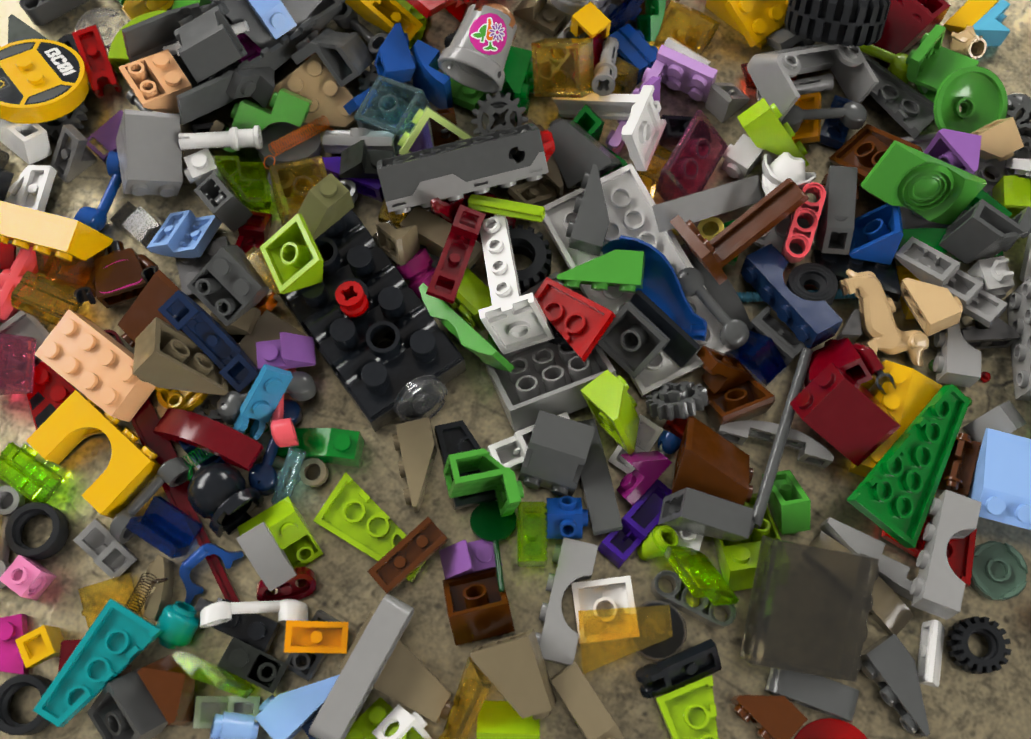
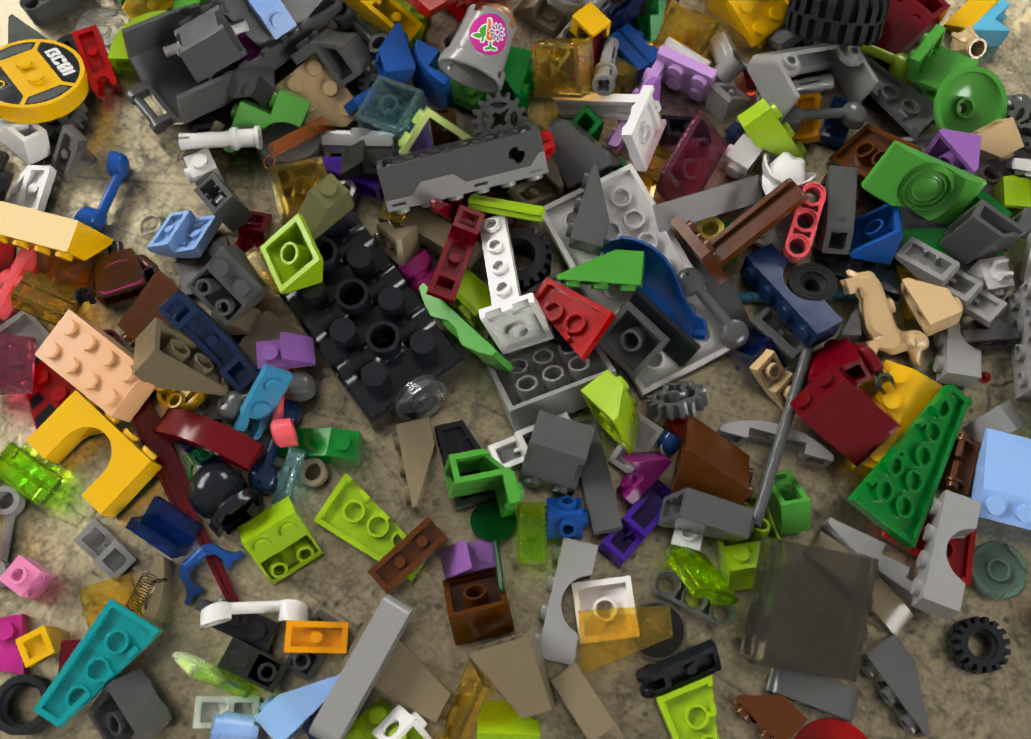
black tyre [5,502,69,560] -> none
medium lavender piece [86,110,123,162] -> none
clear smoke slope [110,201,161,253] -> none
dark grey piece [110,457,196,544] -> none
light grey slope [116,109,183,197] -> none
light nougat slope [119,49,192,114] -> none
reddish brown slope [137,650,195,726] -> none
teal head [155,601,200,649] -> none
clear neon green slope [214,156,272,212] -> none
light grey slope [236,522,297,591] -> none
orange plate [255,290,278,316] -> none
dark red plate [257,567,316,601] -> none
red wheel [335,281,369,317] -> none
lime cone [637,525,679,561] -> none
reddish brown slope [697,346,752,394] -> none
reddish brown slope [704,377,775,431] -> none
white slope [917,620,945,687] -> none
none -> light grey piece [709,32,748,83]
none -> dark blue plate [724,120,746,144]
none -> tan slope [749,349,794,410]

